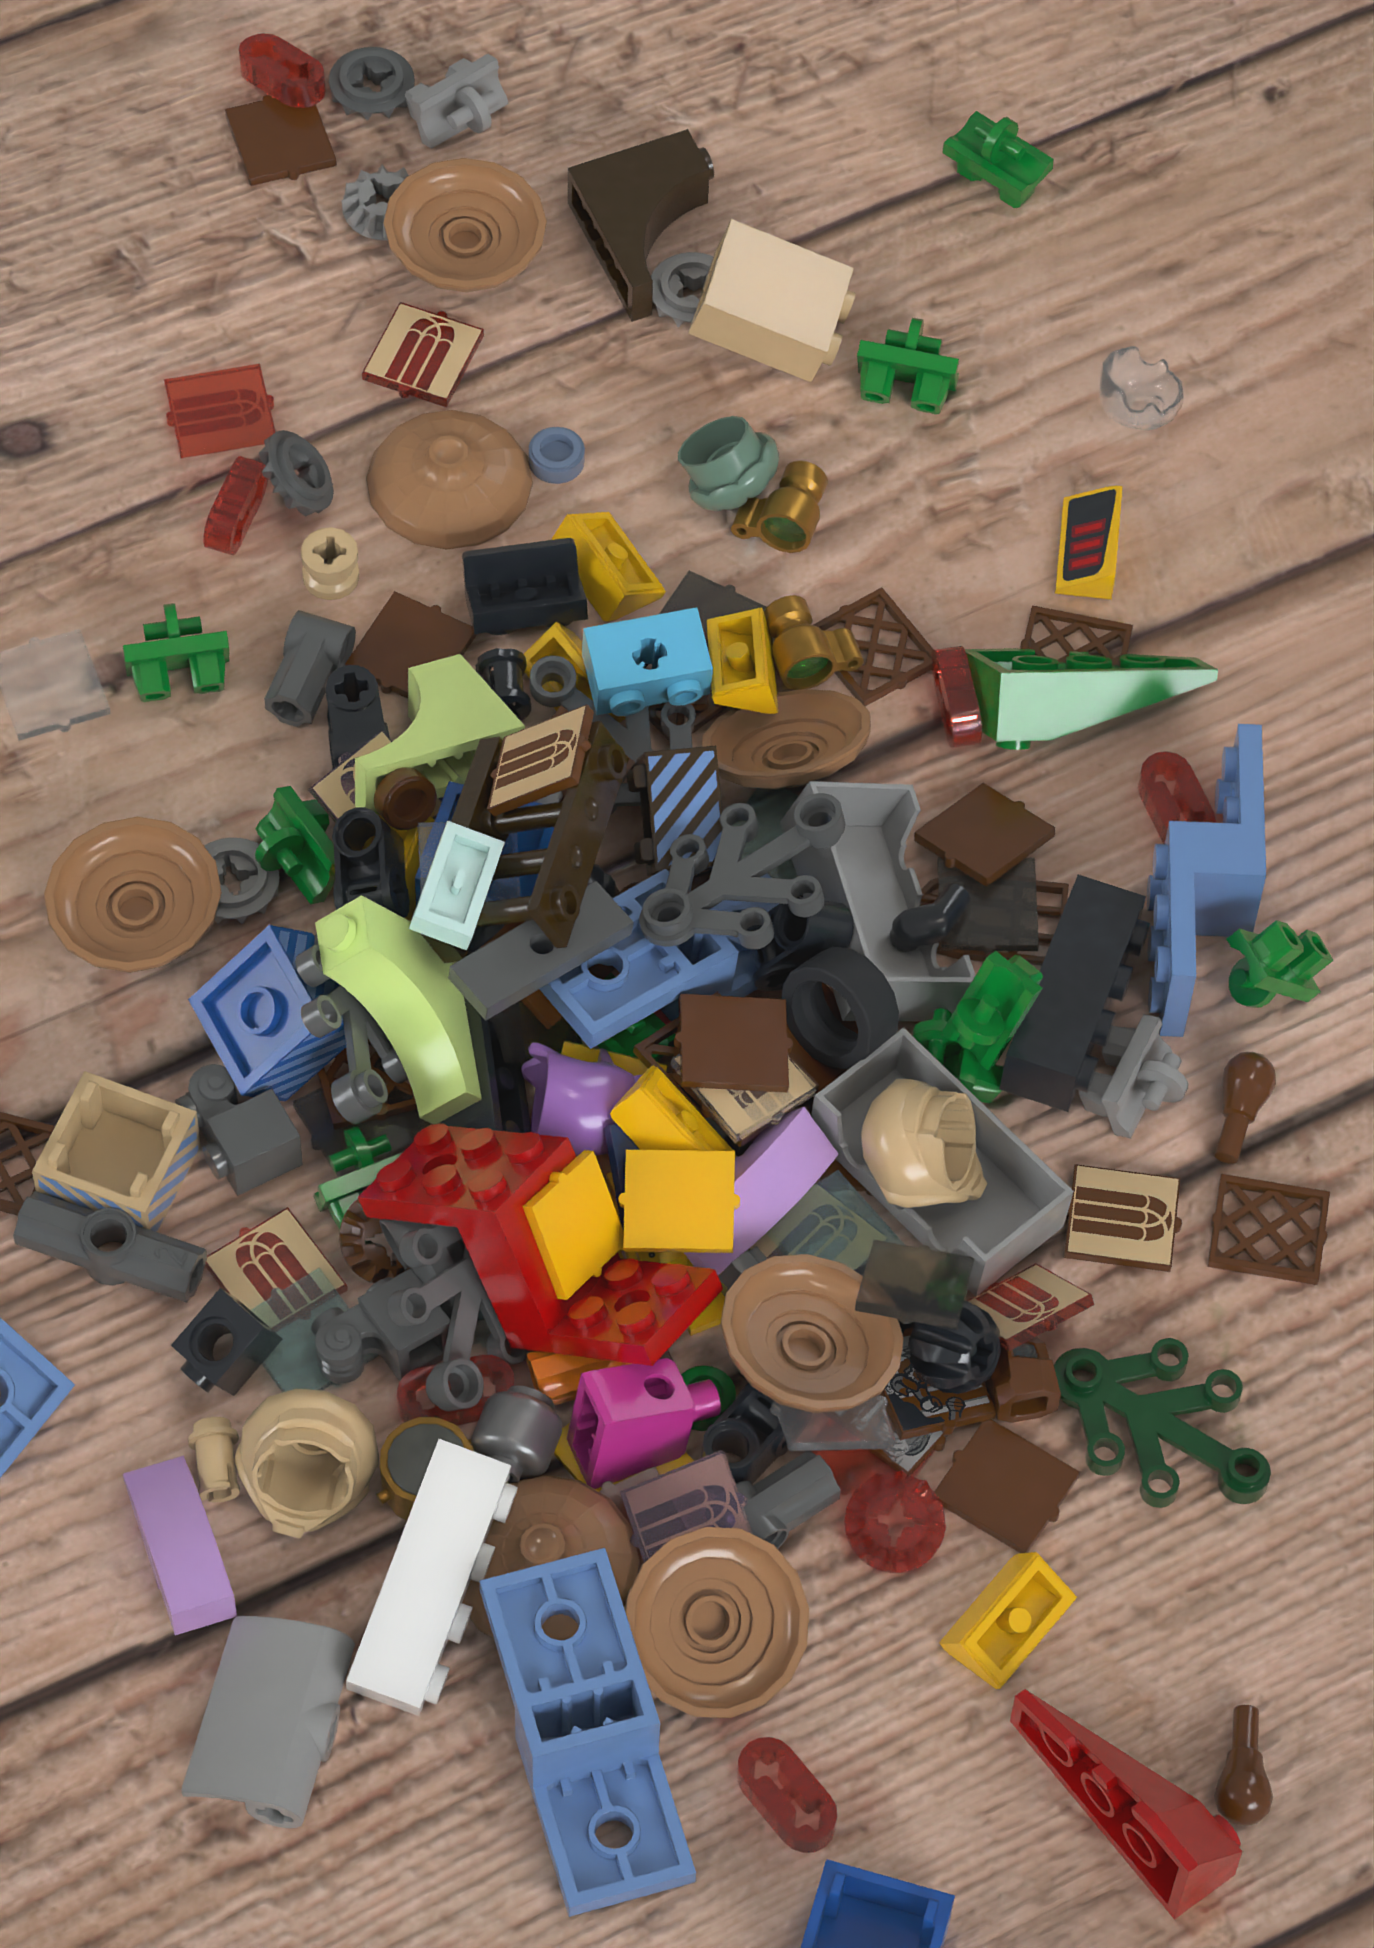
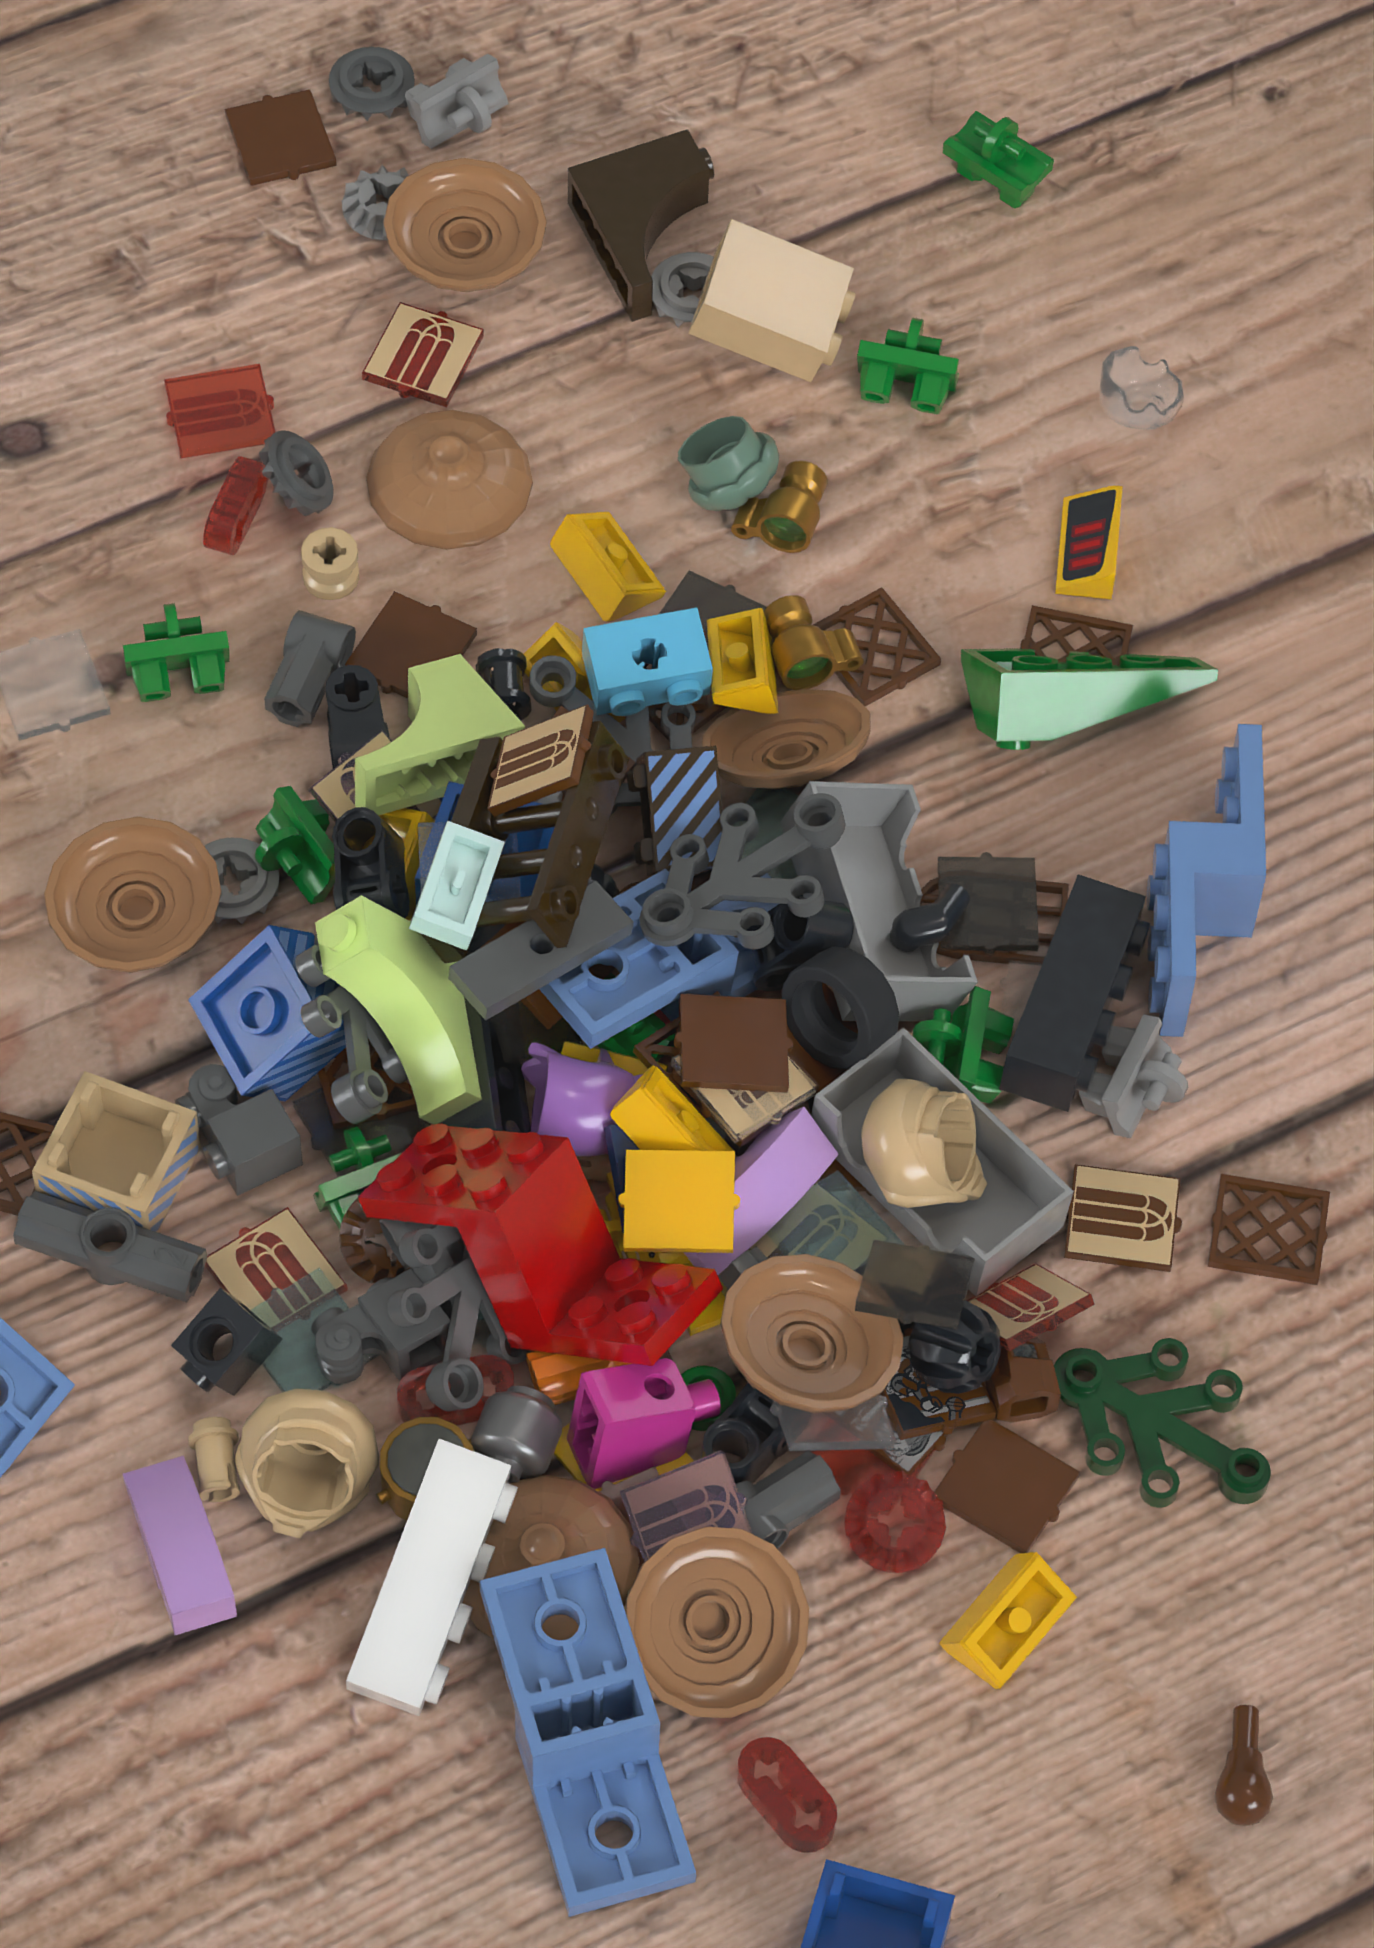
light grey panel [182,1616,355,1828] -> none
clear red beam [238,33,326,108] -> none
reddish brown tile [374,768,437,830] -> none
black bracket [462,538,588,635] -> none
yellow piece [522,1150,624,1300] -> none
sand blue tile [529,427,585,484] -> none
reddish brown piece [914,783,1055,887] -> none
clear red beam [932,646,982,748] -> none
green hips [941,951,1043,1071] -> none
red wedge [1010,1689,1243,1920] -> none
clear red beam [1138,751,1216,844] -> none
reddish brown piece [1215,1051,1276,1164] -> none
green hips [1226,920,1333,1008] -> none

